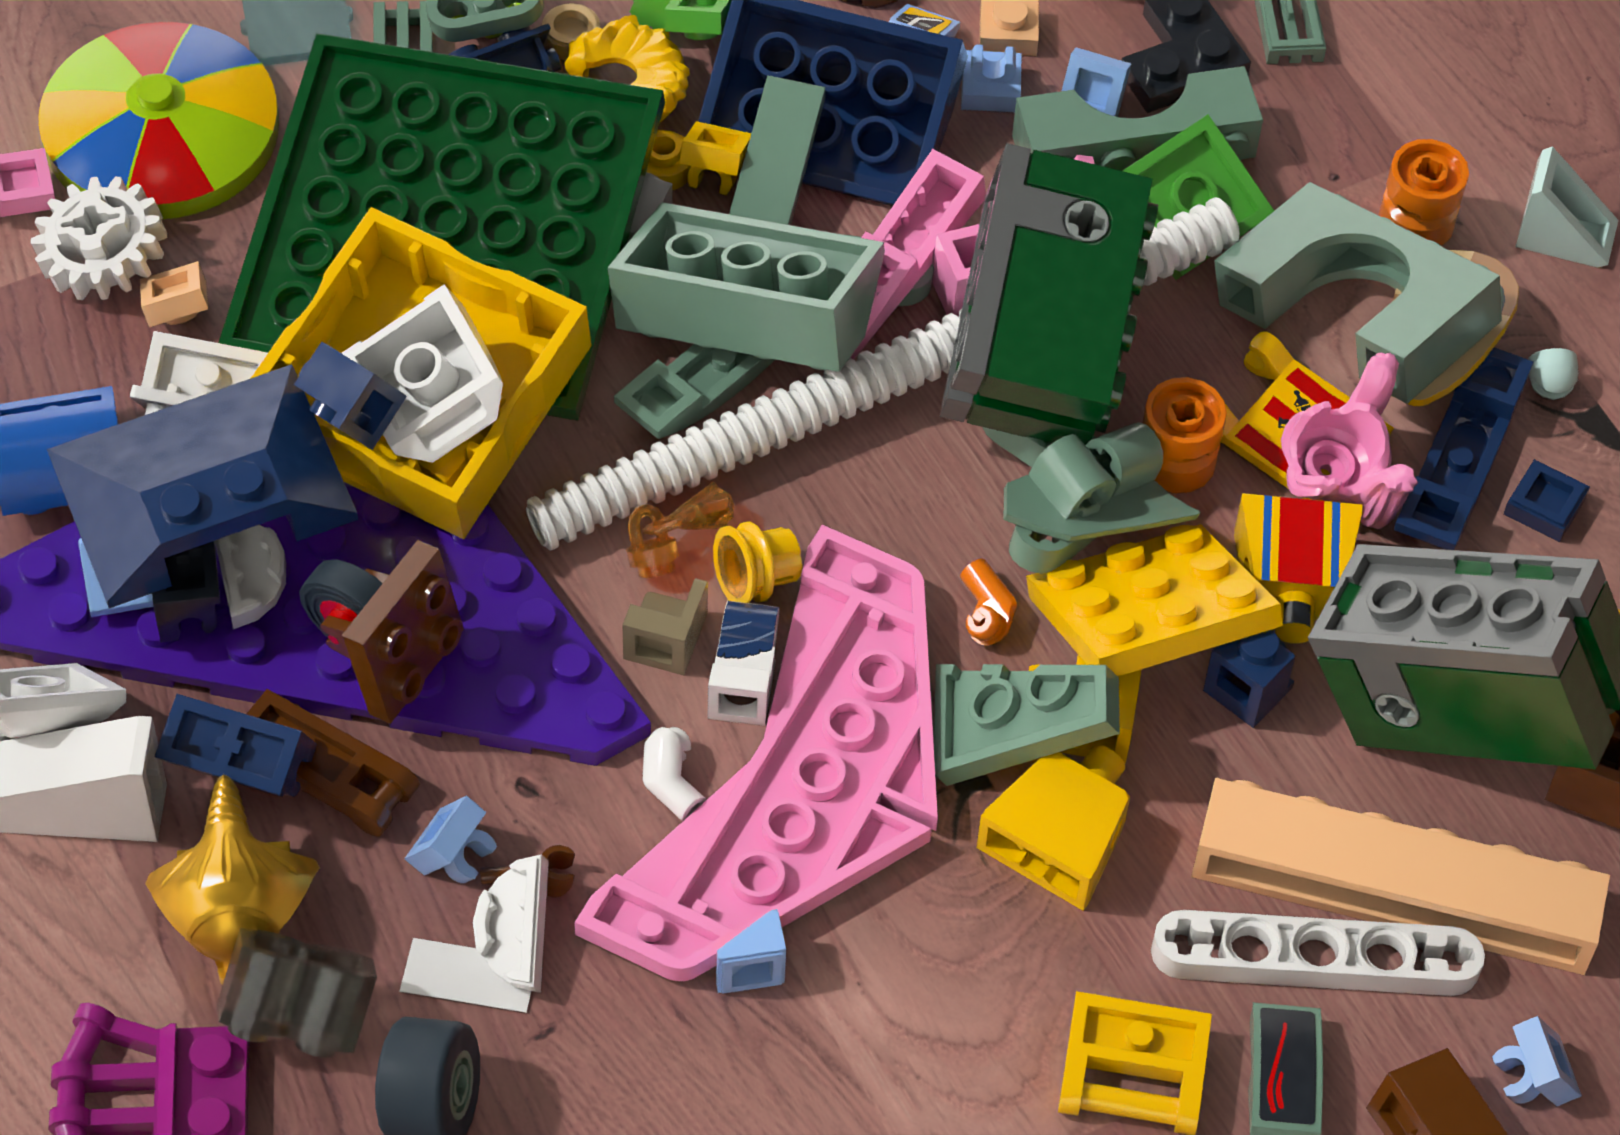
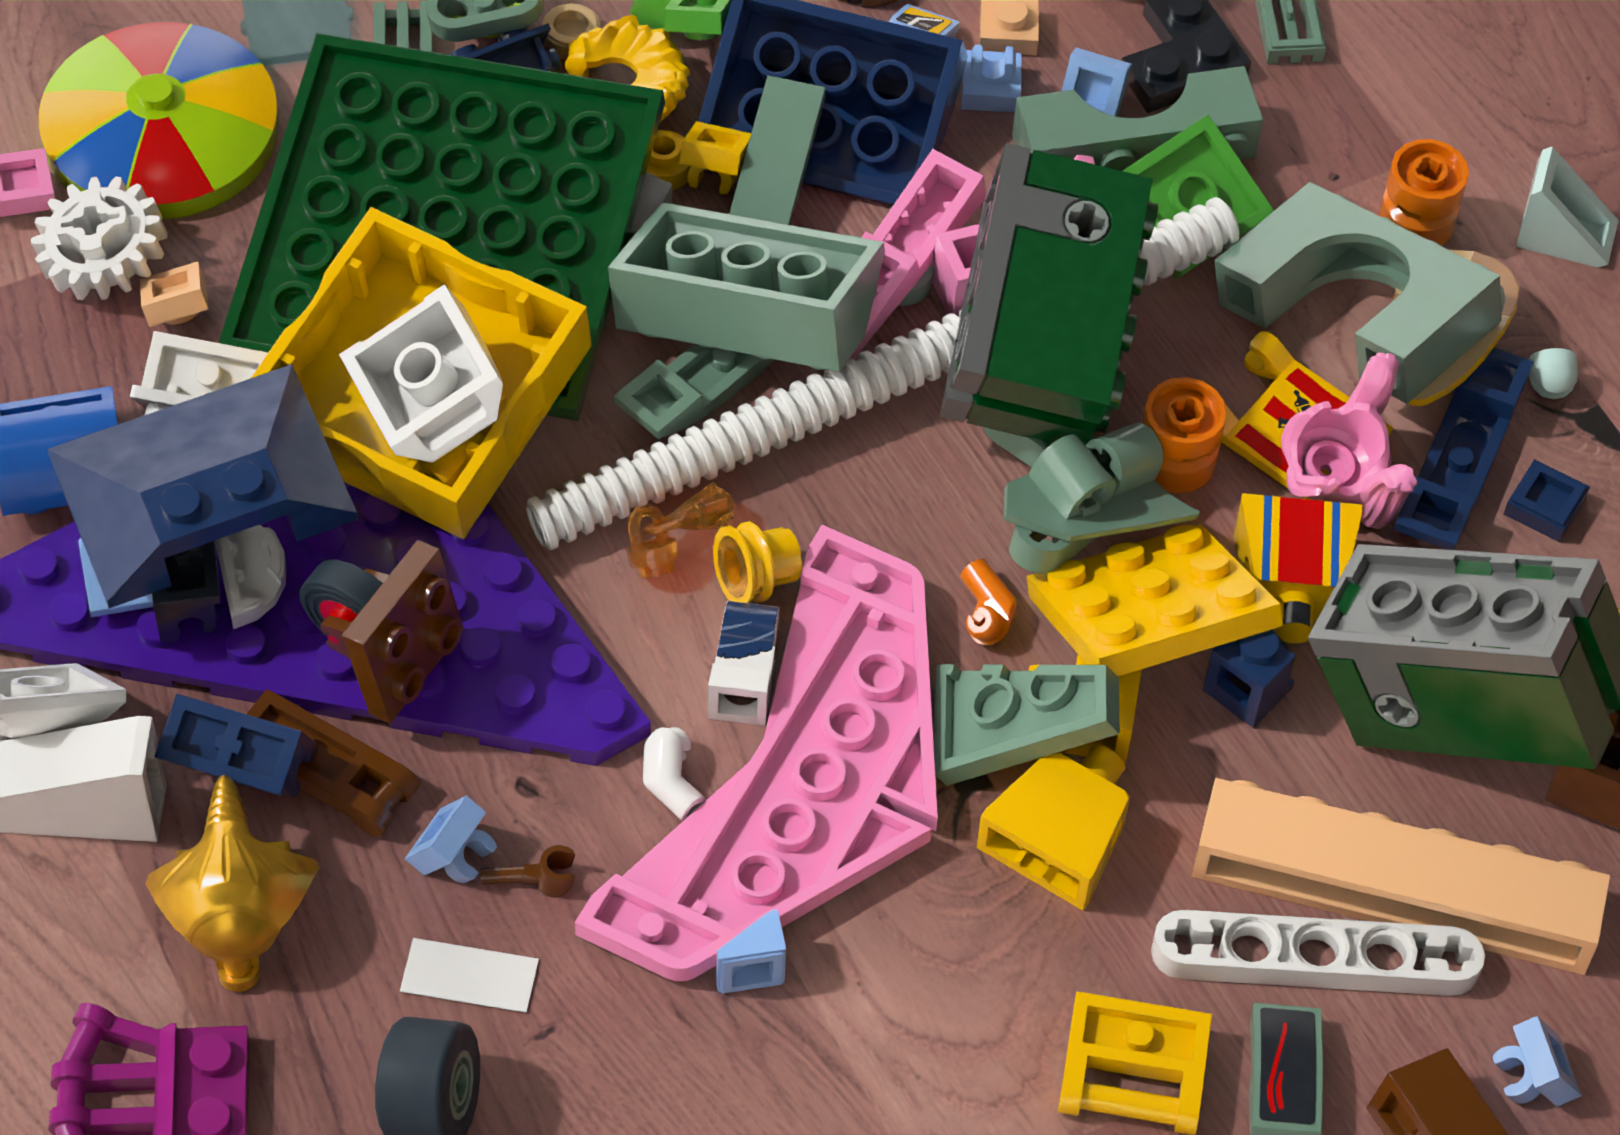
clear smoke brick [217,928,377,1058] -> none
dark blue brick [294,341,407,450] -> none
white plate [473,854,549,993] -> none
dark tan panel [622,578,708,676] -> none

